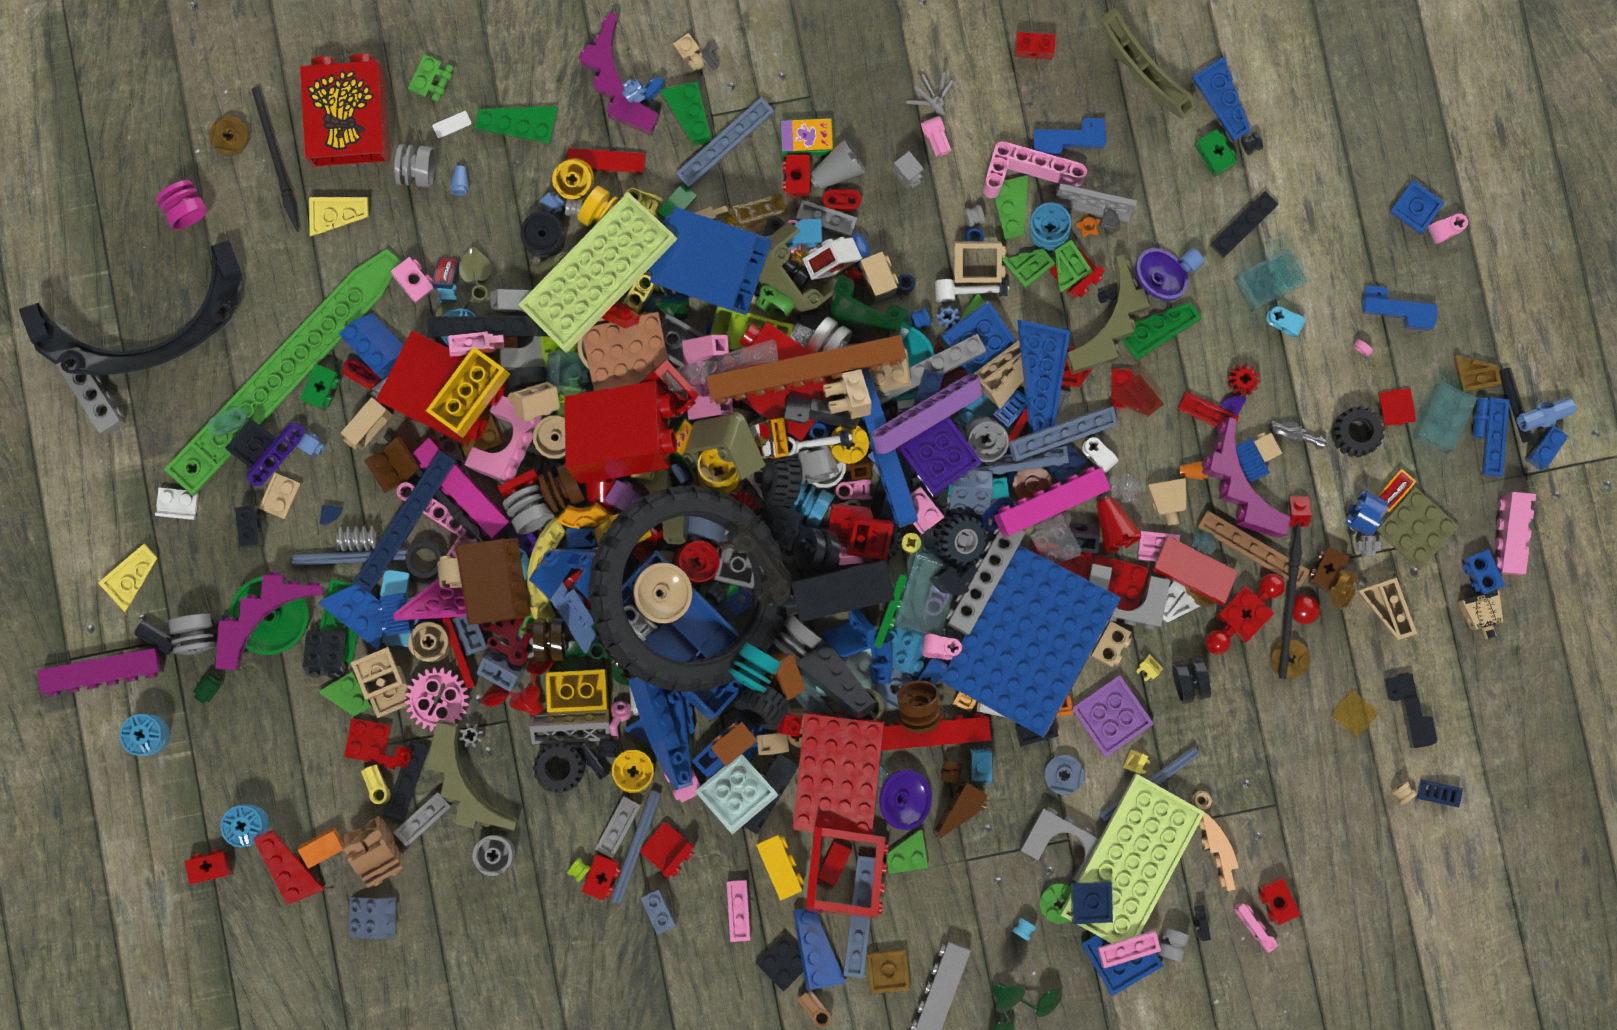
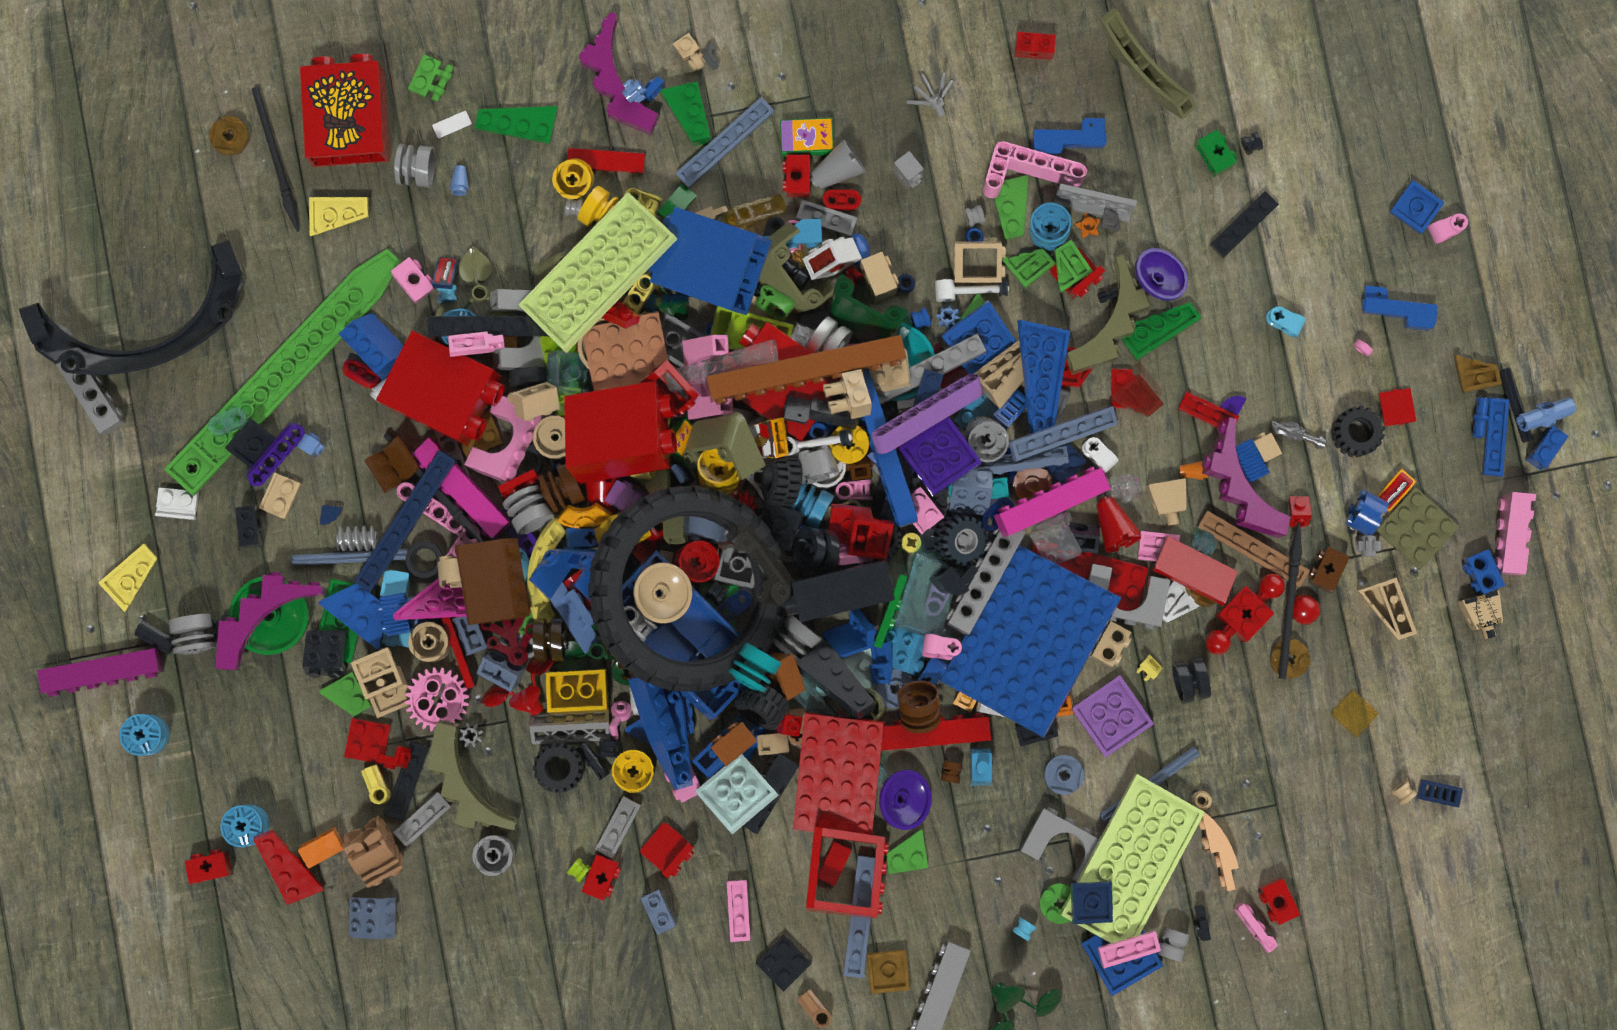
dark pink wheel [155,180,208,230] -> none
dark green brick [193,673,222,704] -> none
green brick [299,364,341,411] -> none
tan window [341,397,393,450] -> none
yellow brick [426,347,510,438] -> none
black wheel [520,212,566,259] -> none
medium blue plate [540,191,566,216] -> none
sand blue axle [611,790,661,904] -> none
yellow brick [756,834,805,901] -> none
blue wing [793,908,846,990] -> none
bright pink piece [921,116,951,157] -> none
reddish brown slope [933,782,989,838] -> none
red tile [1008,408,1028,447] -> none
light yellow tile [1123,750,1150,774] -> none
medium blue plate [1179,248,1205,274] -> none
blue wing [1192,56,1251,142] -> none
red gear [1227,363,1261,397] -> none
clear light blue brick [1233,248,1307,312] -> none
pearl gold plate [1329,570,1358,610] -> none
black piece [1384,673,1438,748] -> none
clear light blue brick [1412,382,1477,454] -> none

